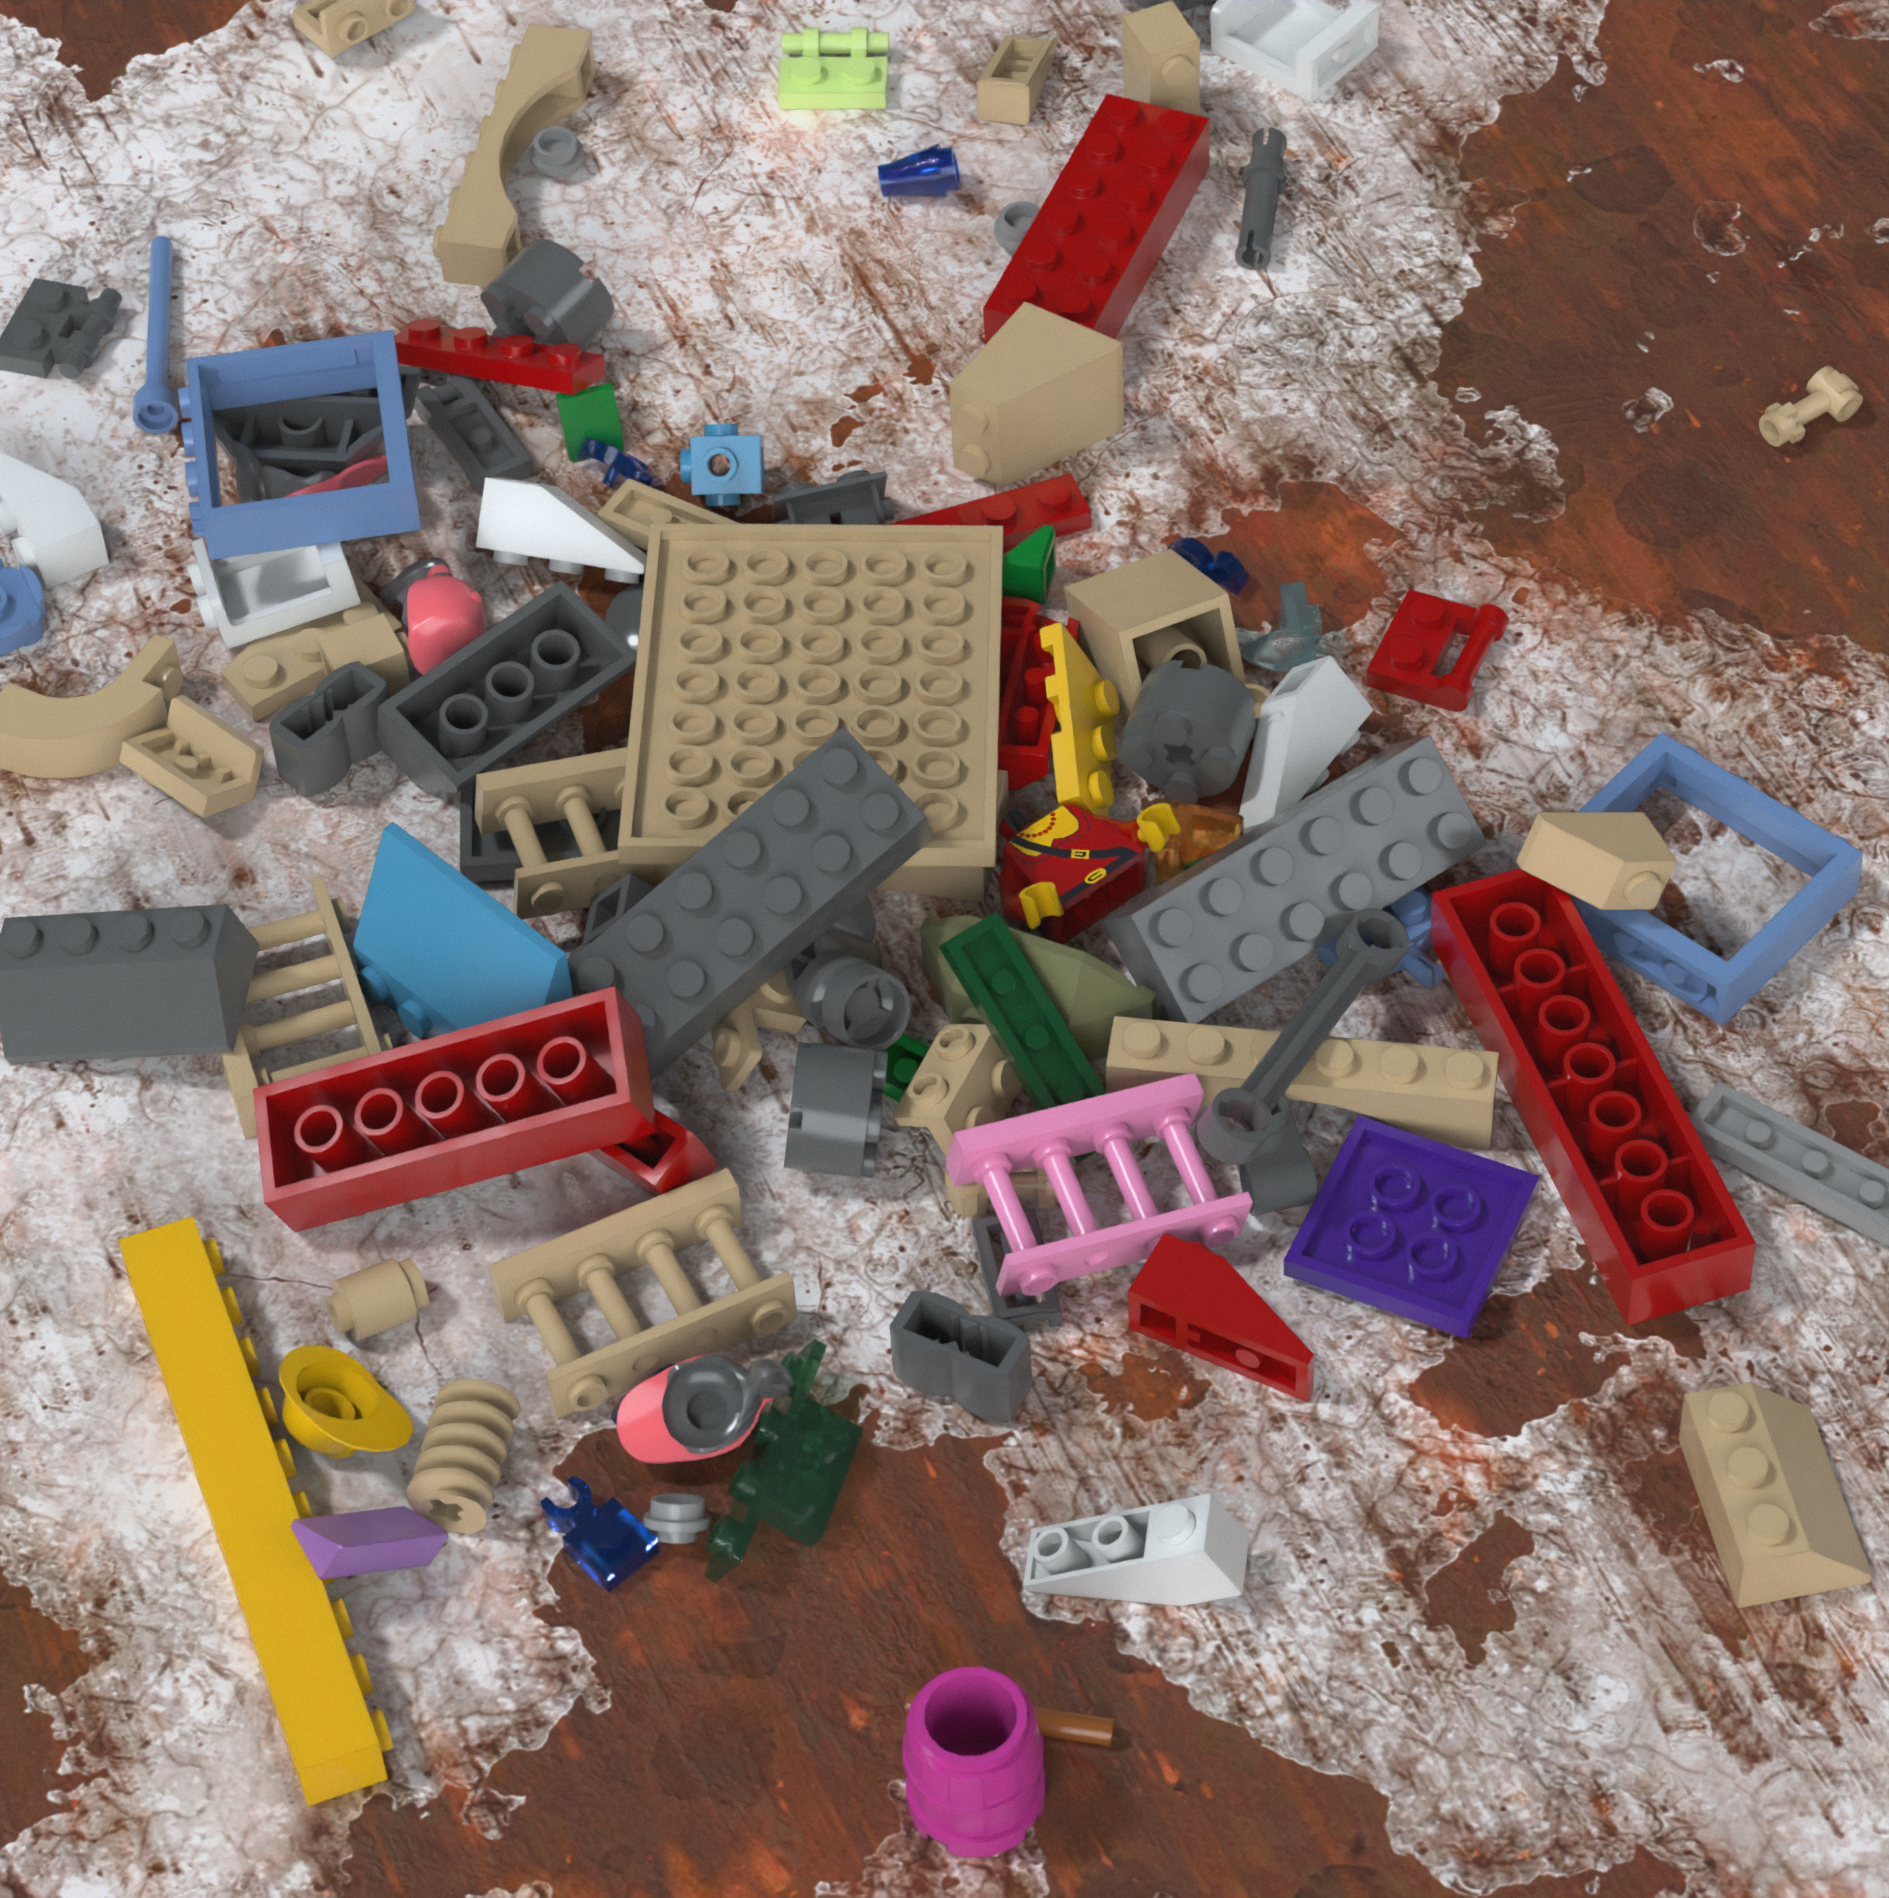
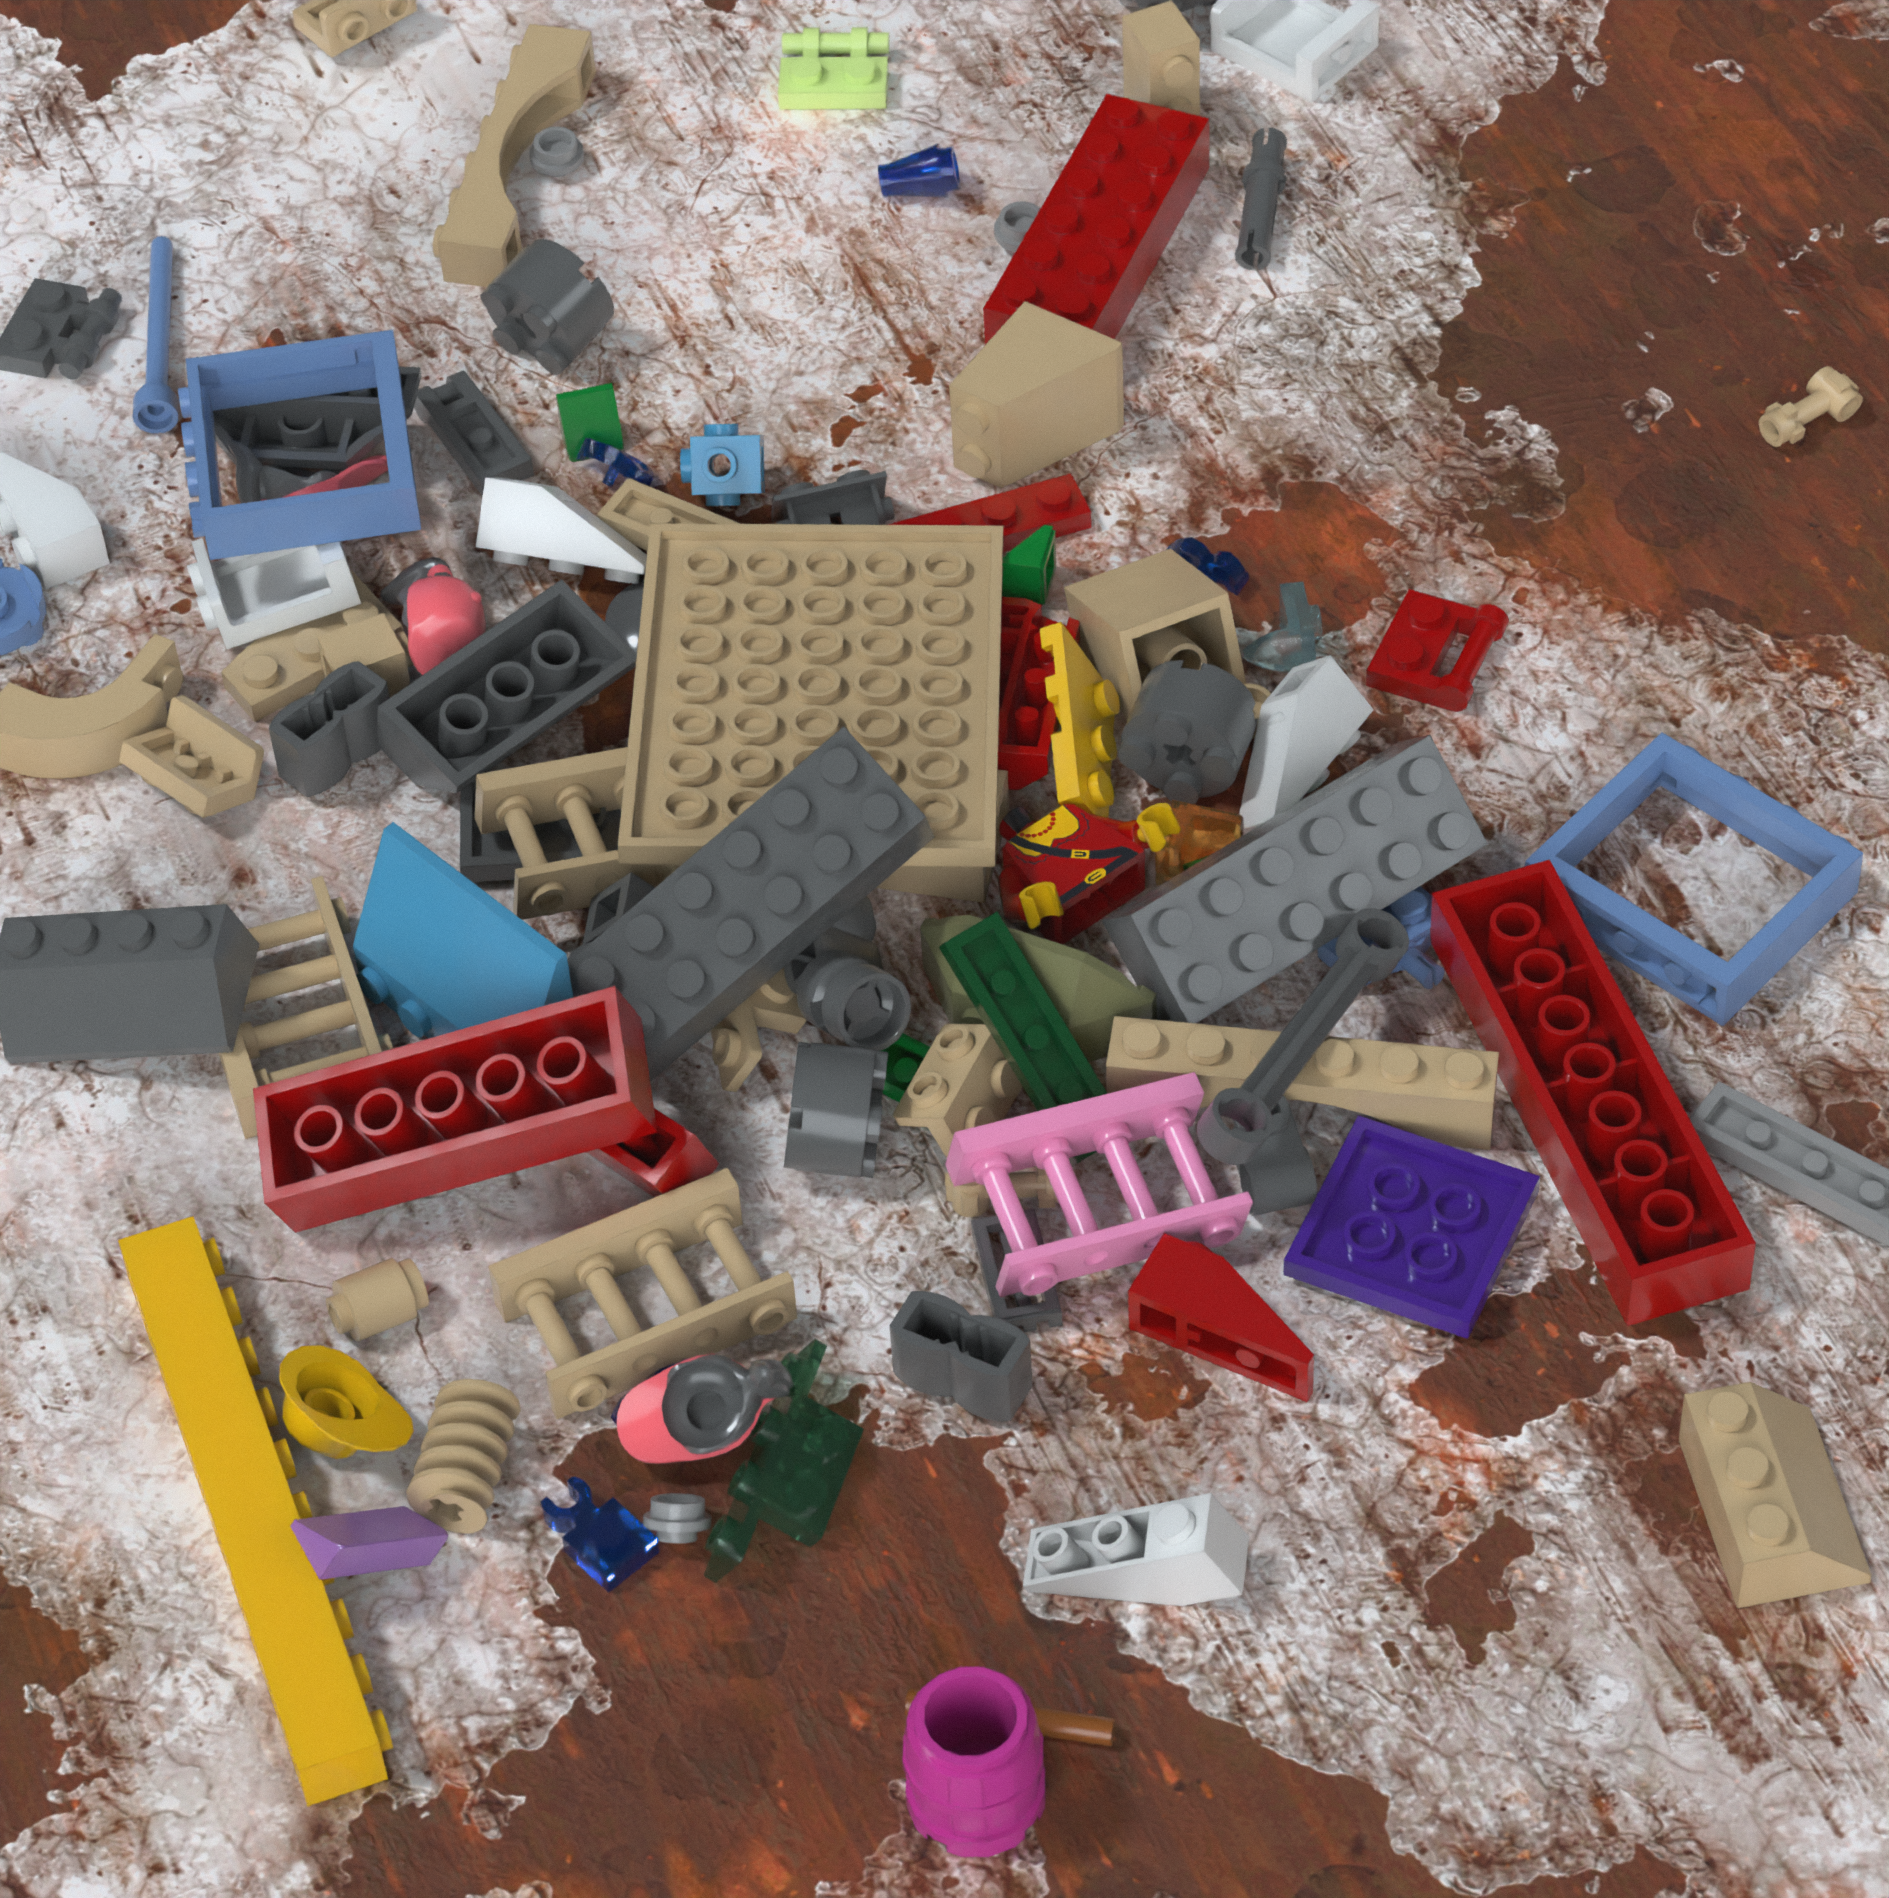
red plate [394,319,606,395] -> none
tan slope [977,35,1057,125] -> none
tan slope [1516,812,1678,910] -> none

